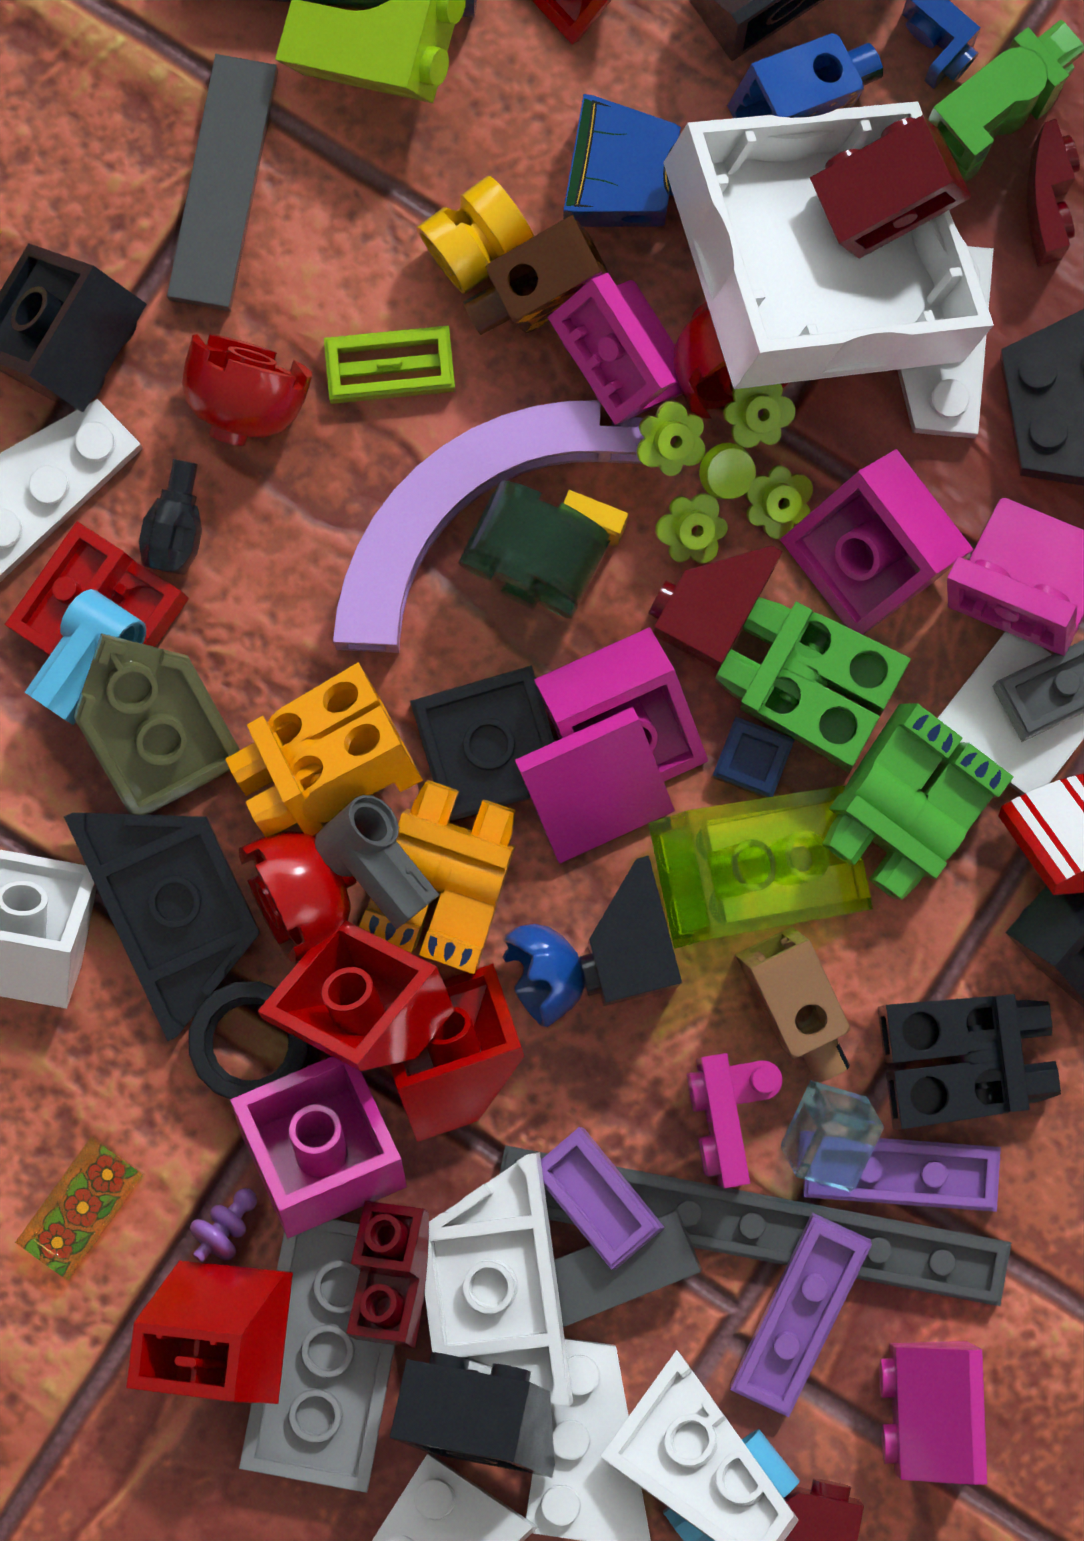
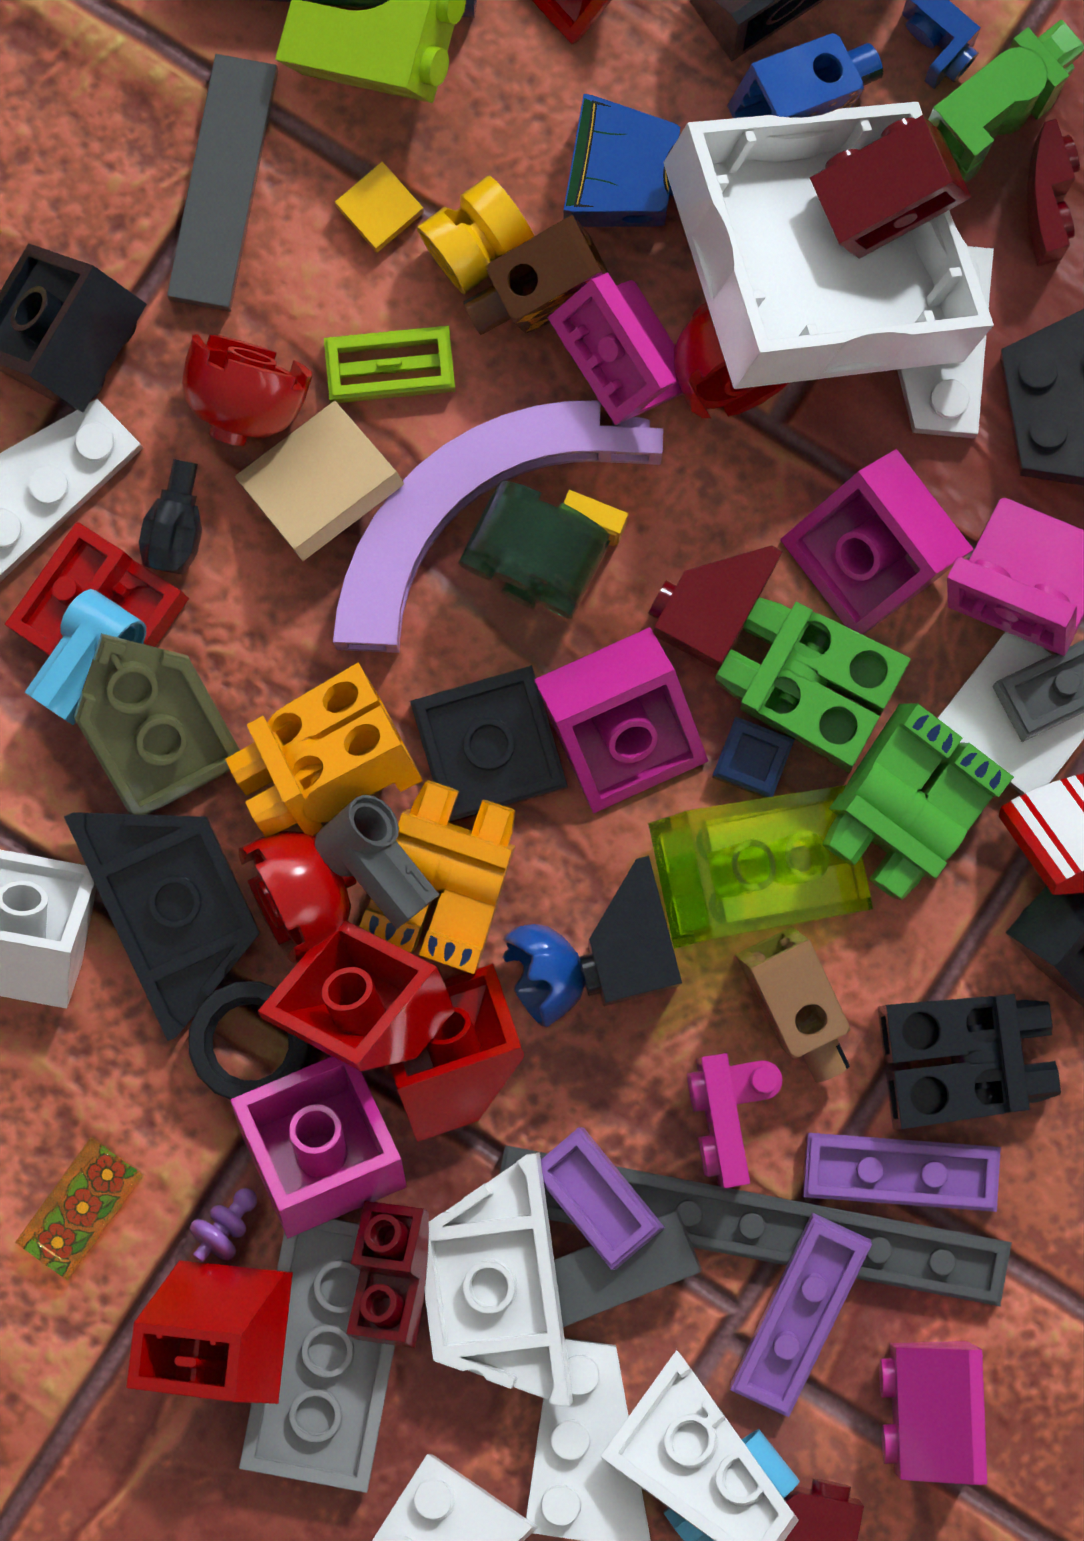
black slope [390,1352,555,1478] -> none
dark pink tile [515,707,675,864] -> none
lime plant [636,384,813,563] -> none
clear light blue panel [781,1080,884,1191] -> none
none -> tan tile [235,401,404,561]
none -> yellow tile [335,161,424,253]

